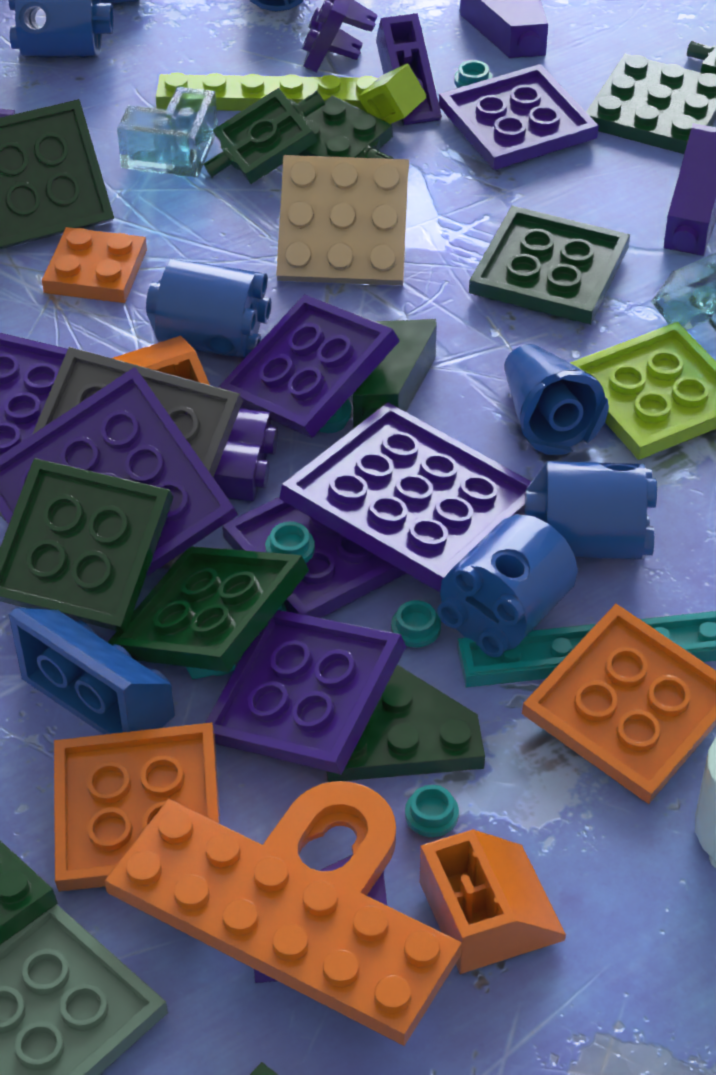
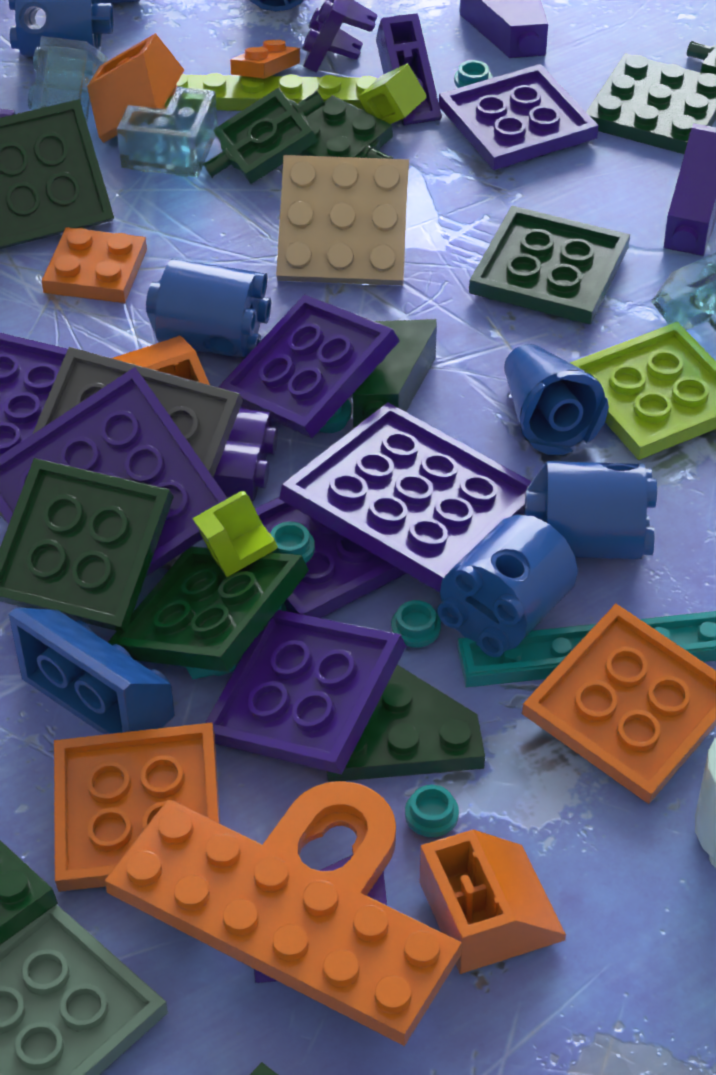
none -> clear light blue brick [28,36,108,123]
none -> orange slope [87,33,184,143]
none -> lime panel [192,491,278,577]
none -> orange plate [230,40,300,79]

